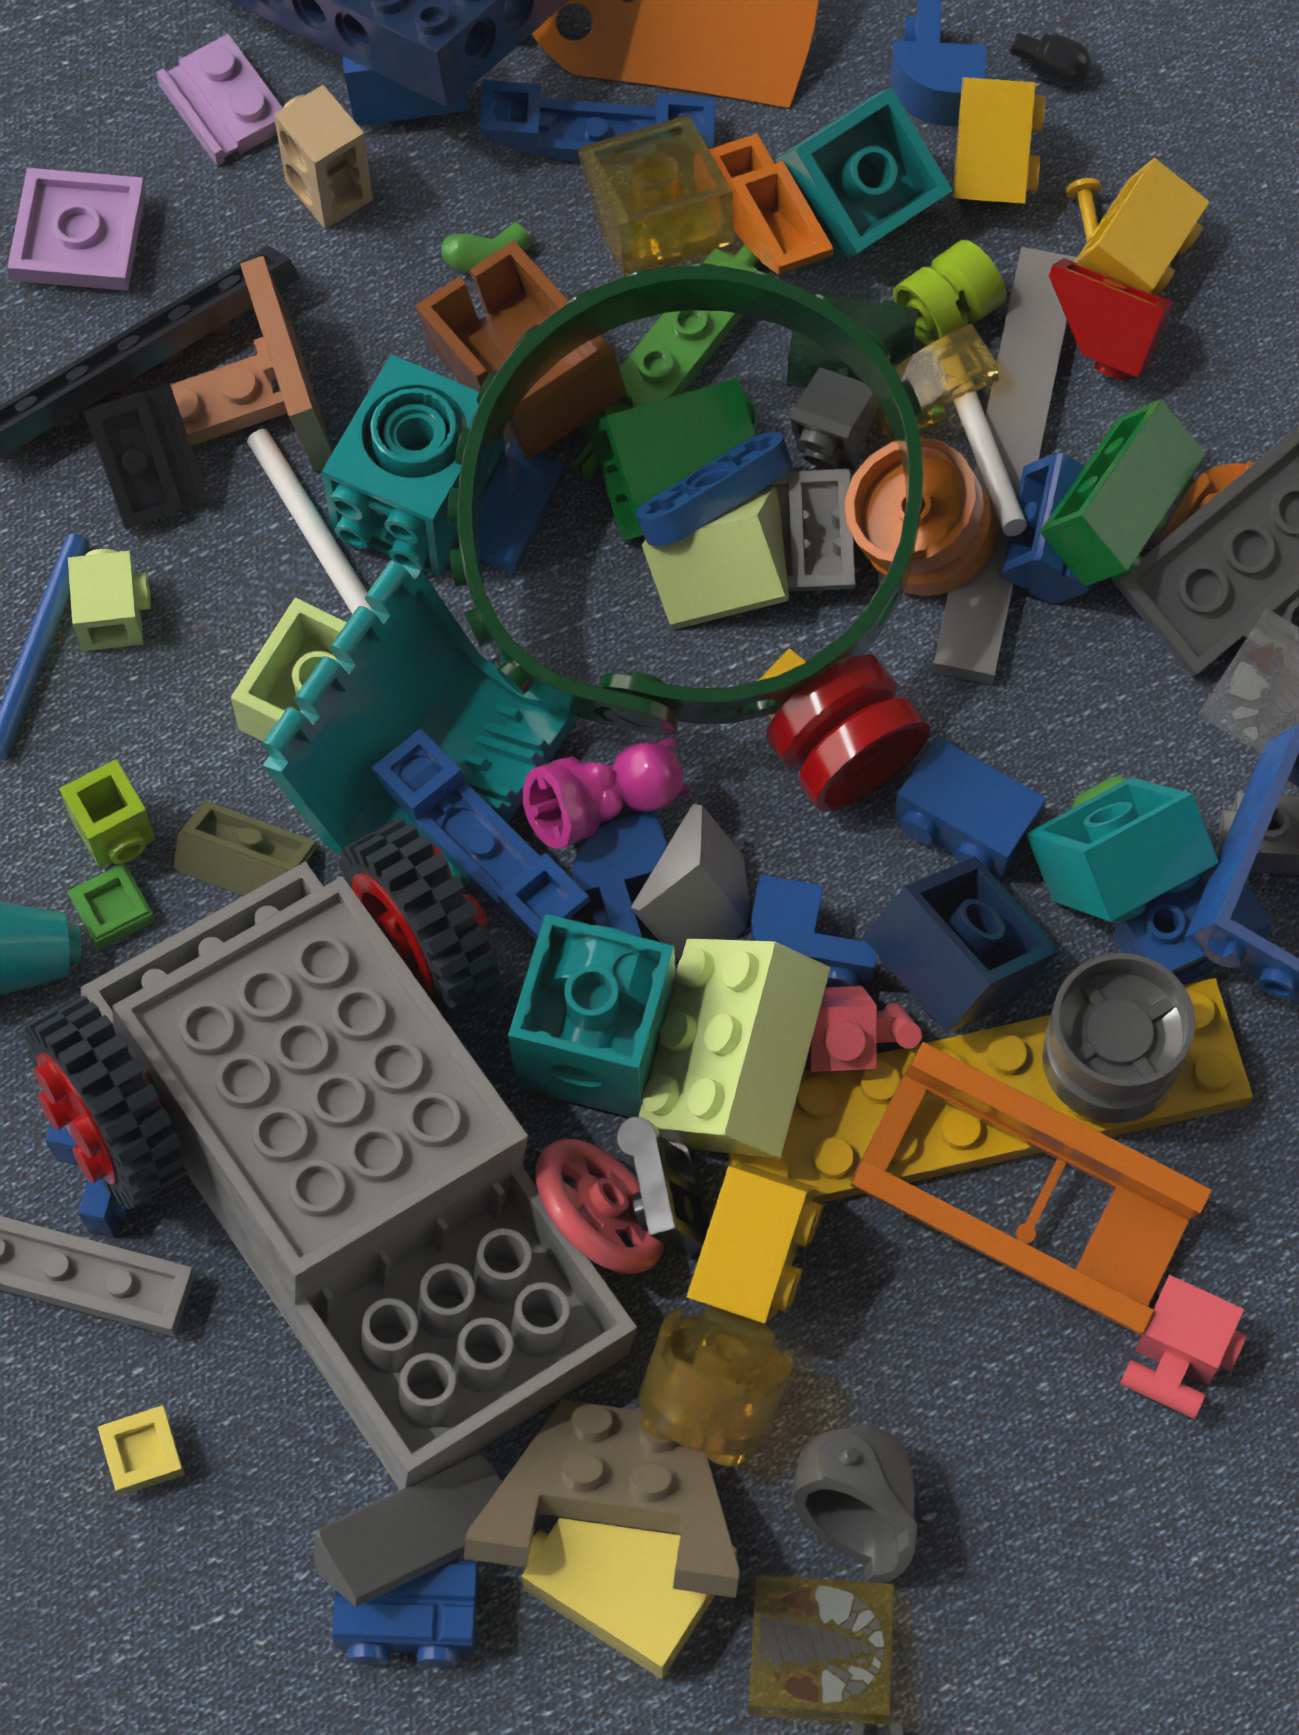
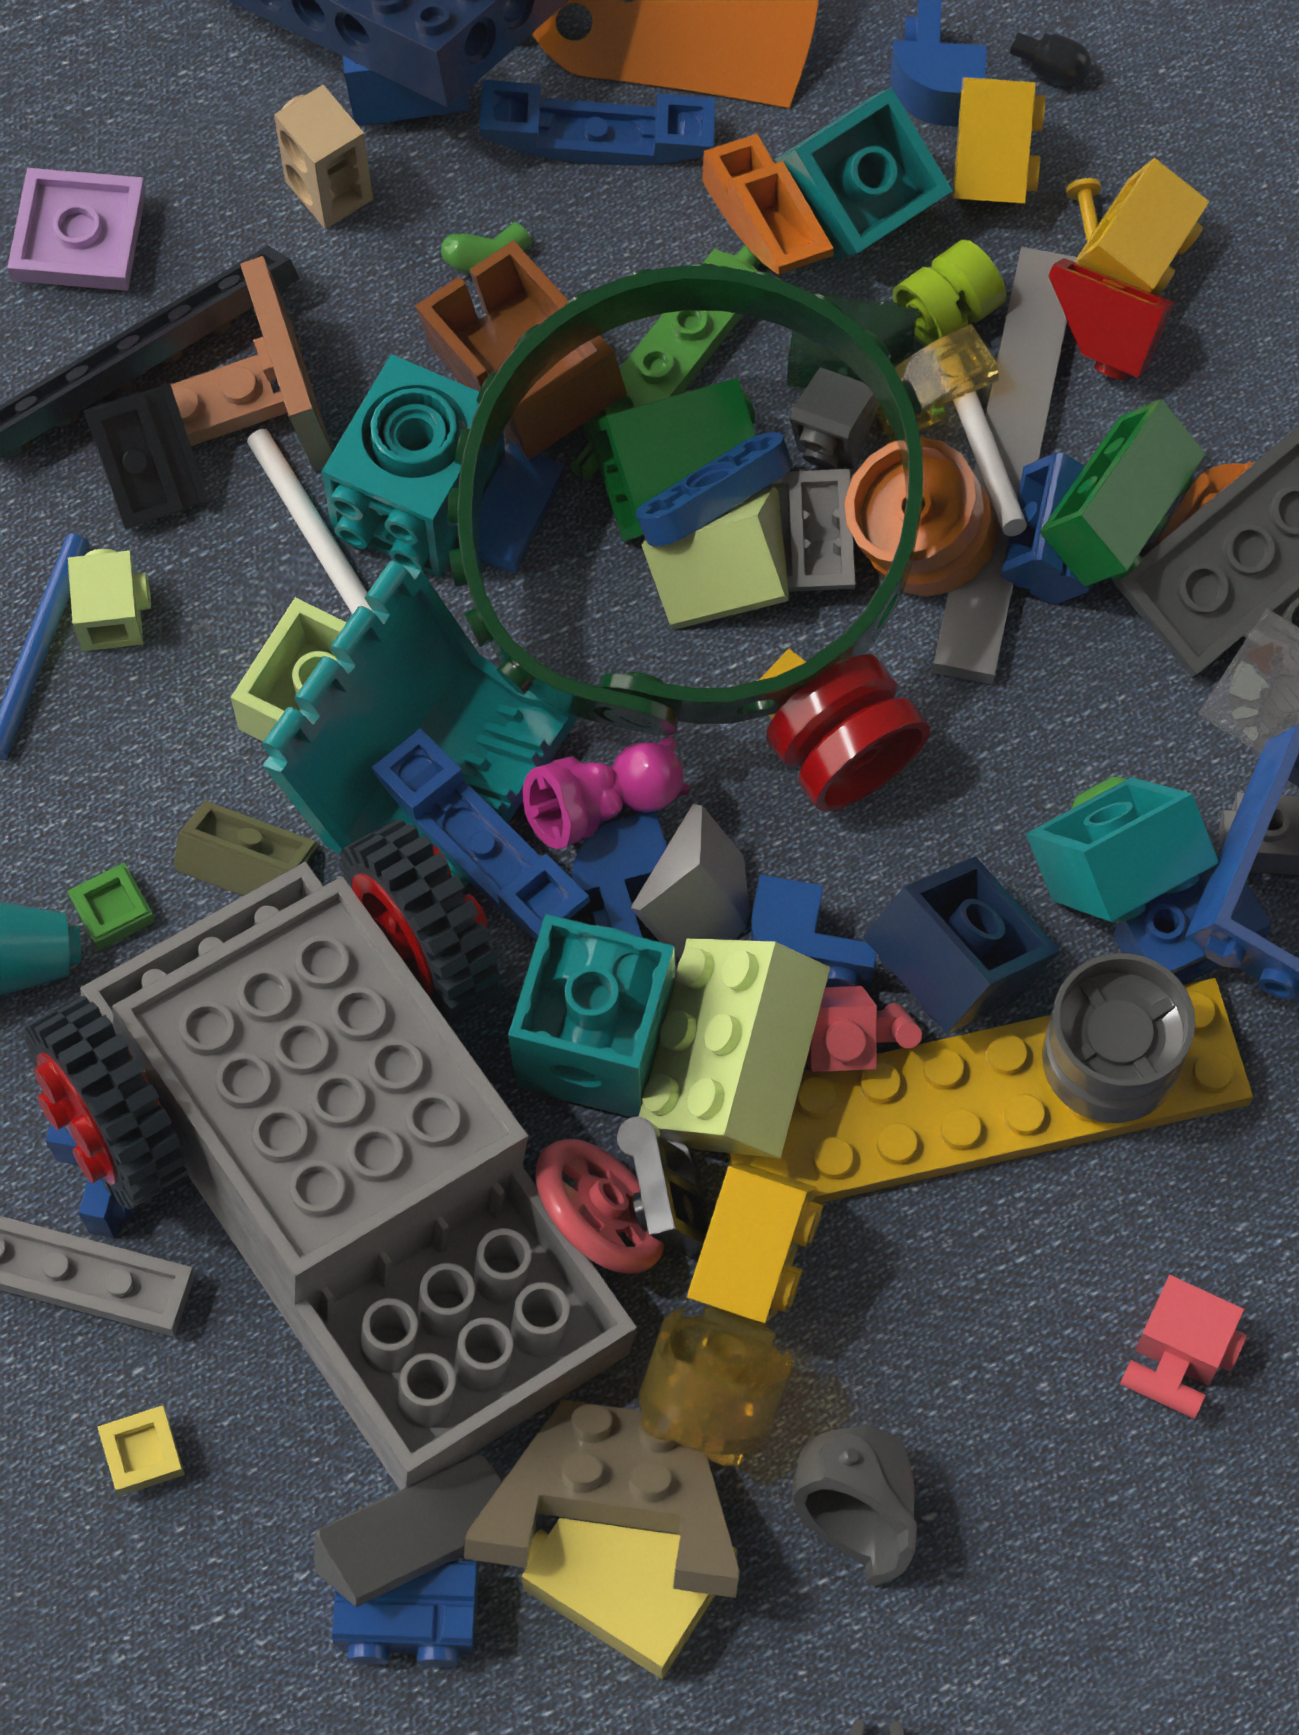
lime brick [59,759,156,869] -> none
lavender plate [156,34,282,167] -> none
clear yellow slope [579,115,734,277] -> none
clear yellow tile [748,1574,894,1725] -> none
orange piece [850,1042,1212,1335] -> none
blue brick [893,736,1046,882] -> none

